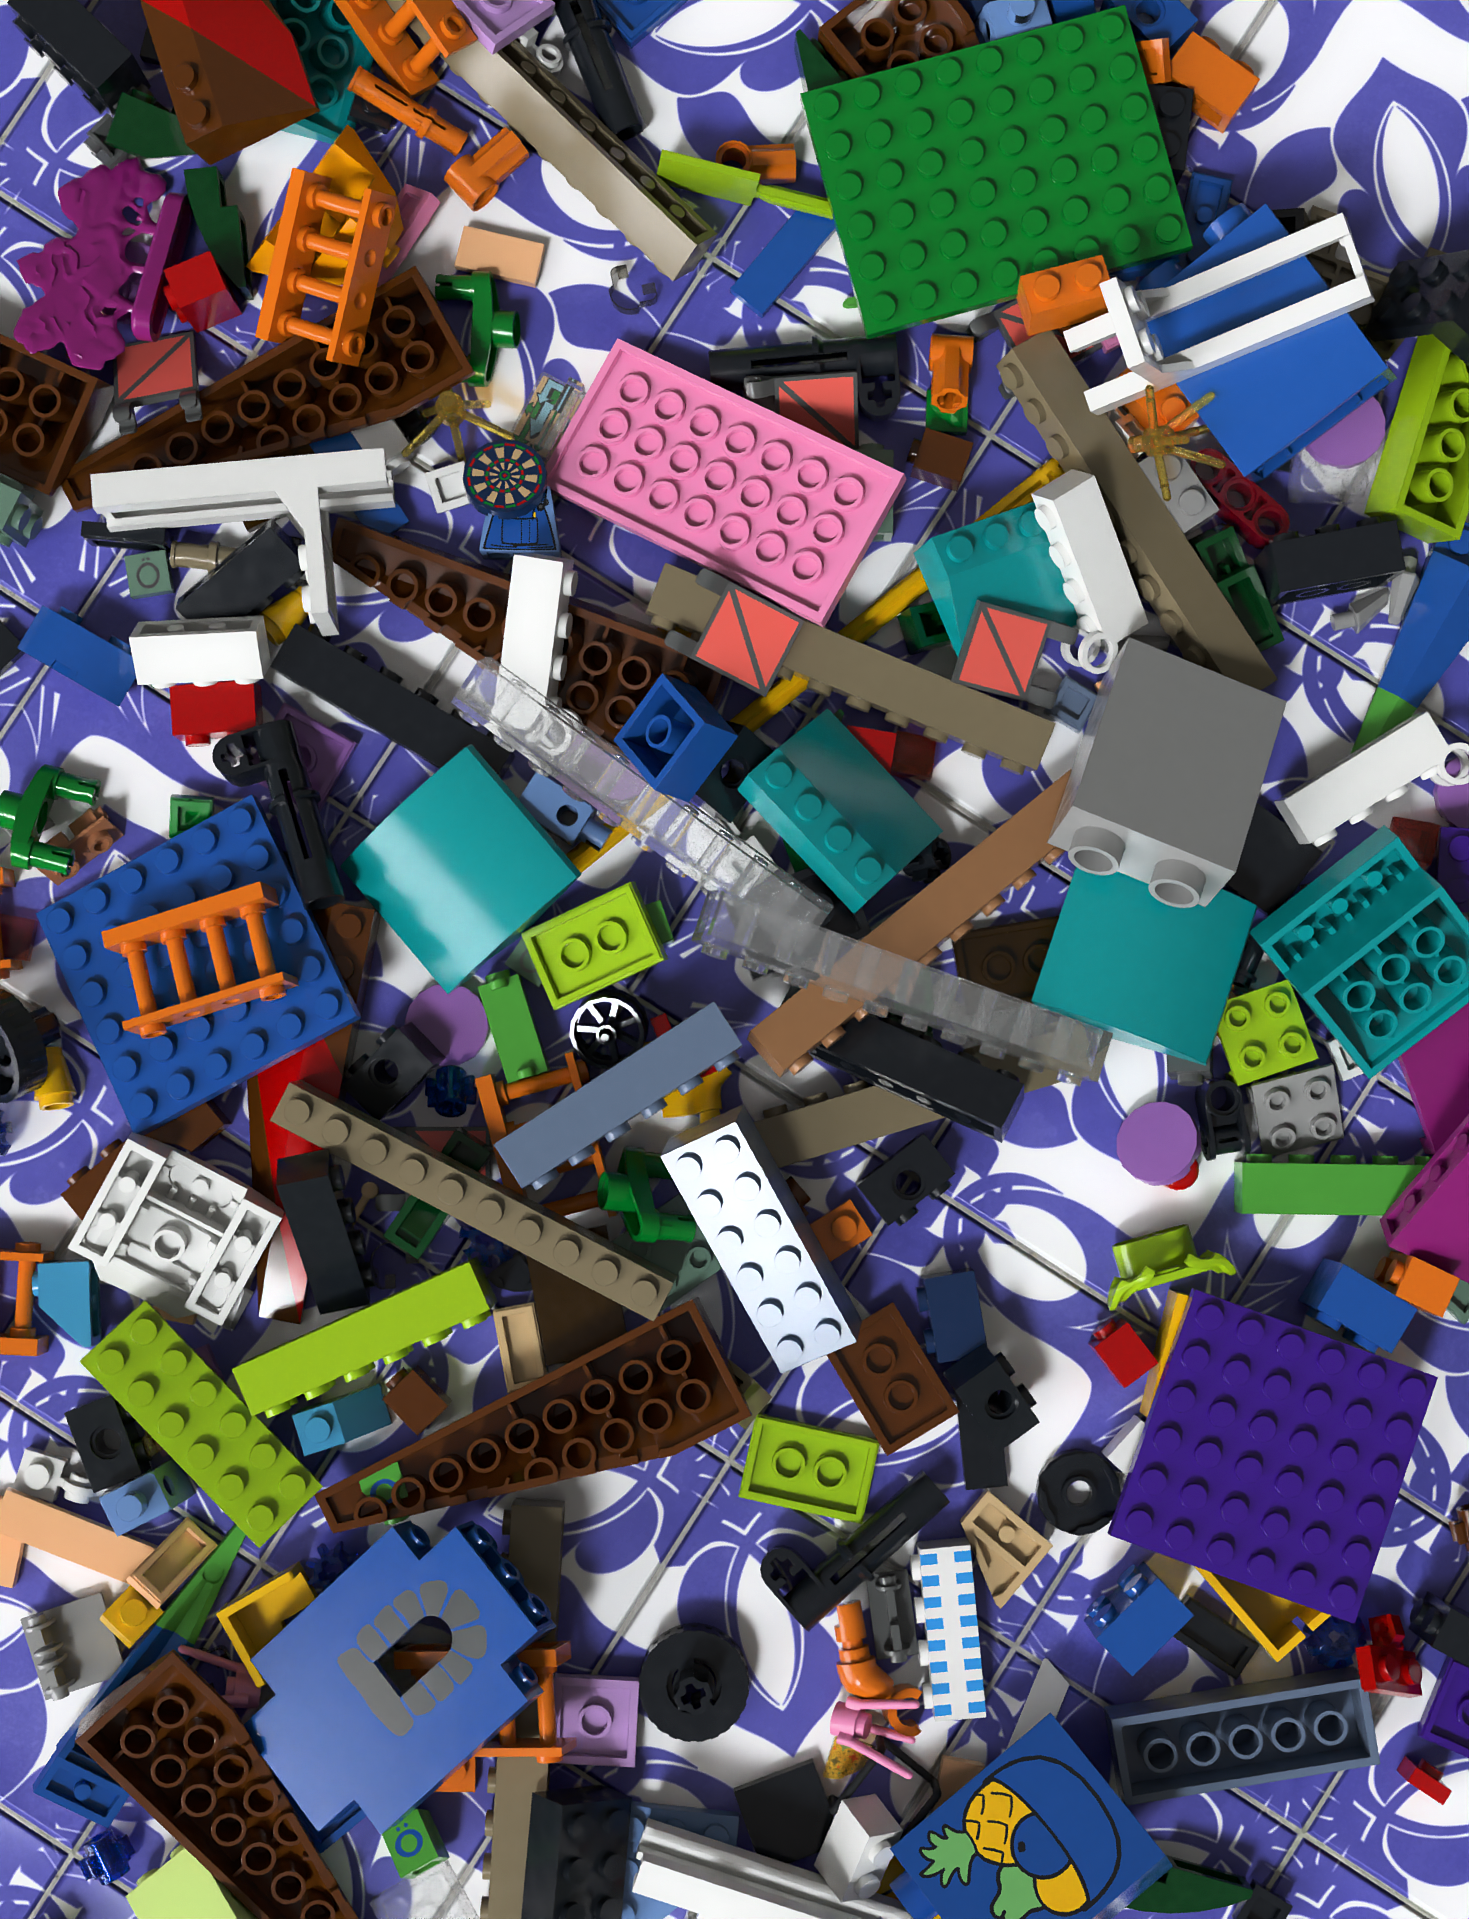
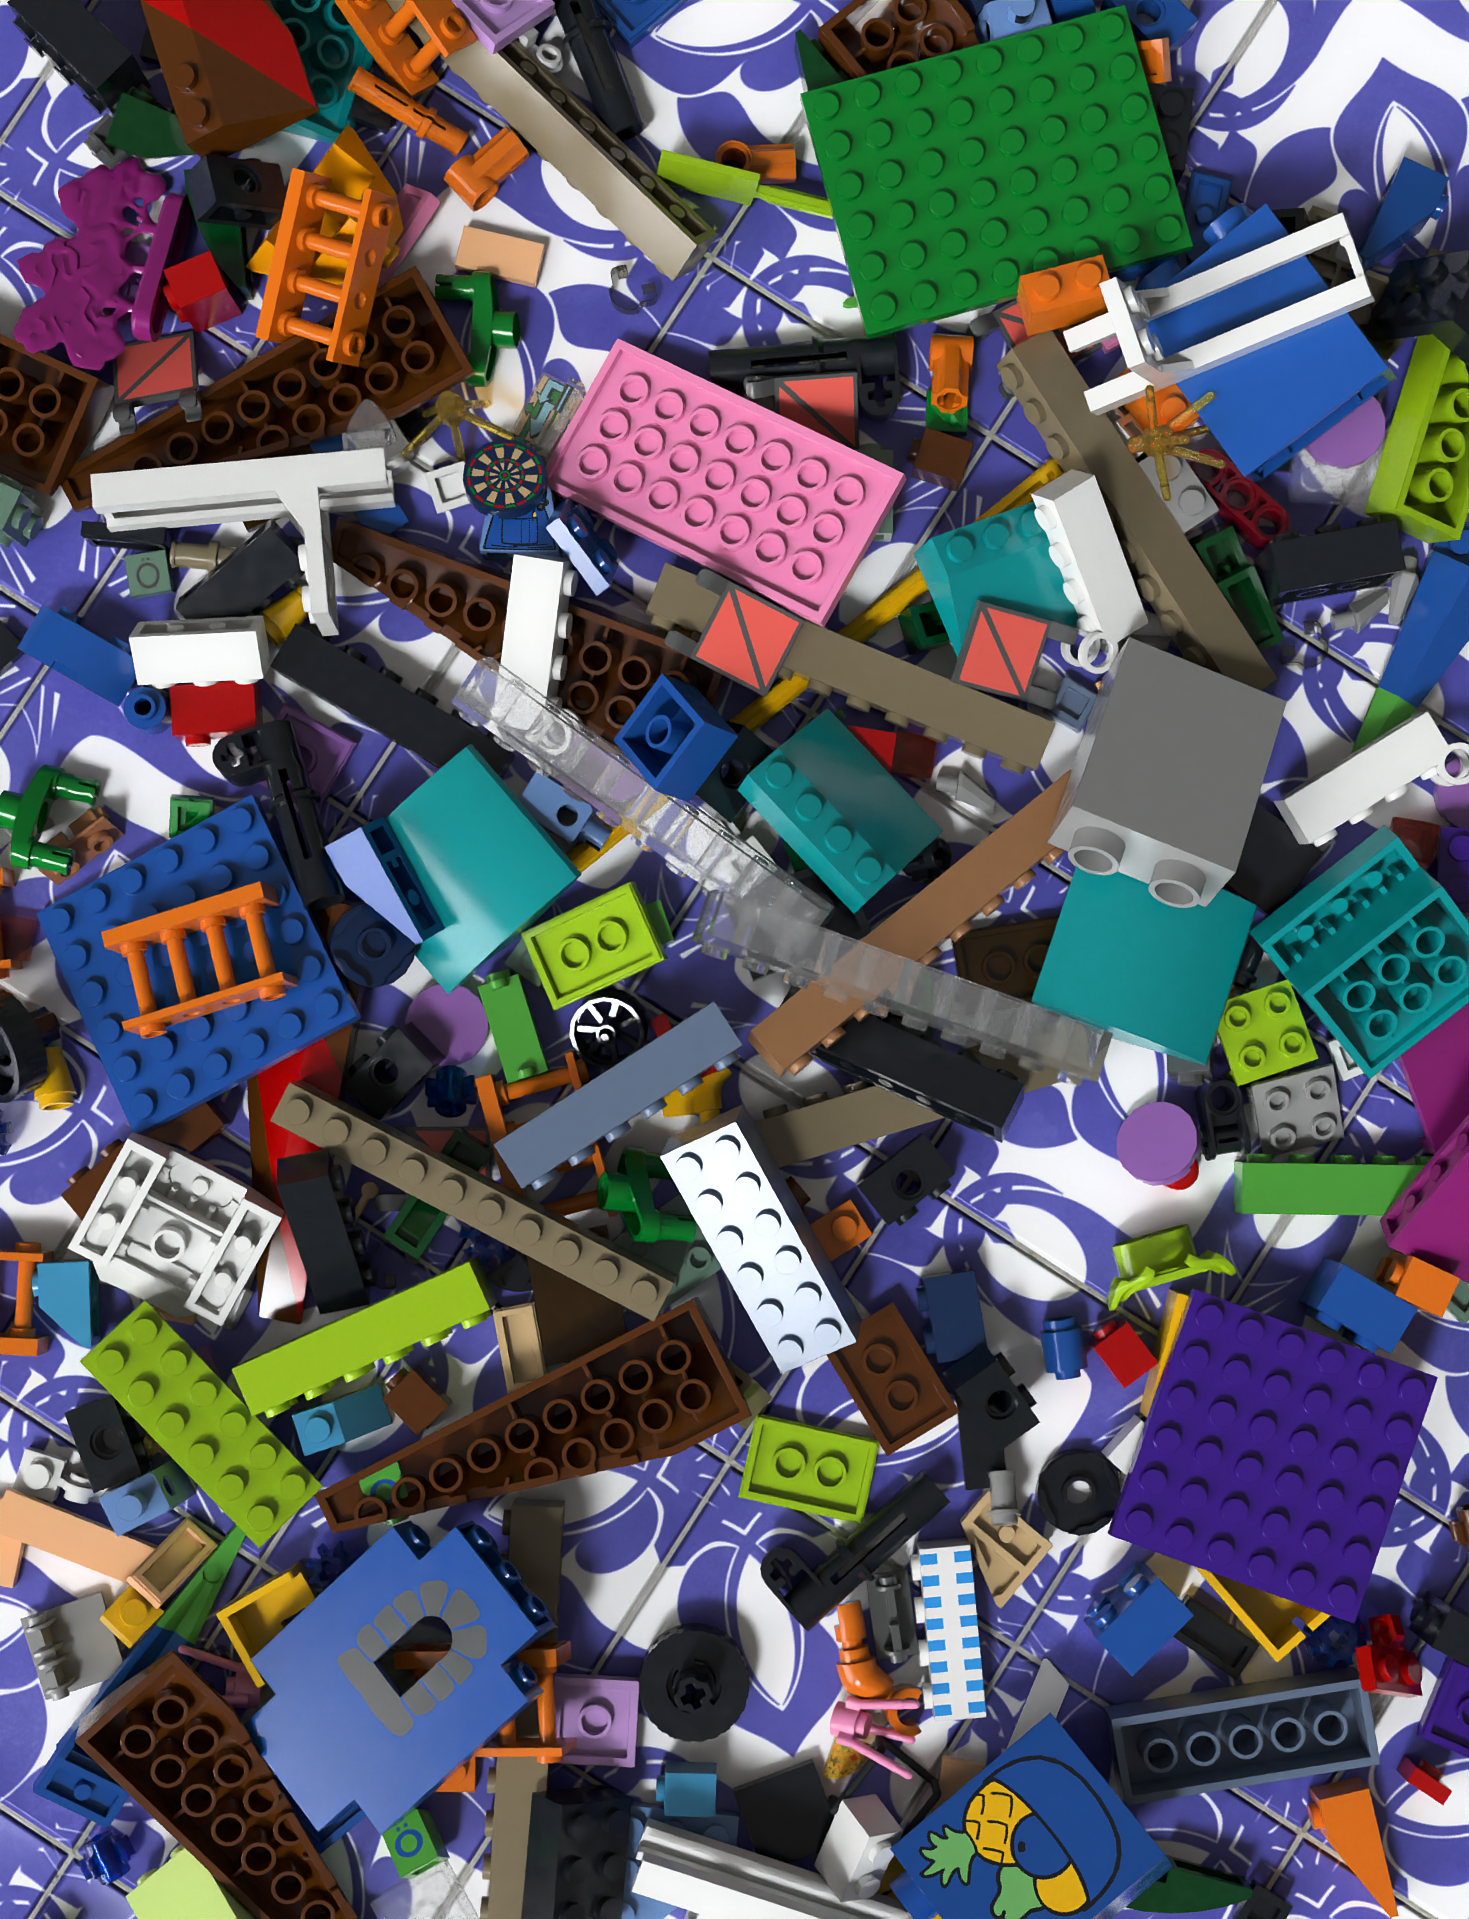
blue tile [730,210,836,318] -> none
orange brick [1157,31,1260,134] -> none
none -> blue brick [124,687,172,735]
none -> black brick [186,153,286,230]
none -> slope [324,816,445,944]
none -> dark blue tile [329,903,415,988]
none -> clear tile [342,399,397,451]
none -> blue plate [545,497,619,596]
none -> dark azure brick [656,1761,717,1818]
none -> light grey bar [936,770,995,814]
none -> light grey pin [987,1470,1022,1526]
none -> blue brick [1040,1316,1088,1380]
none -> clear smoke piece [1279,621,1328,670]
none -> orange slope [1307,1777,1399,1918]
none -> blue slope [1347,156,1450,279]

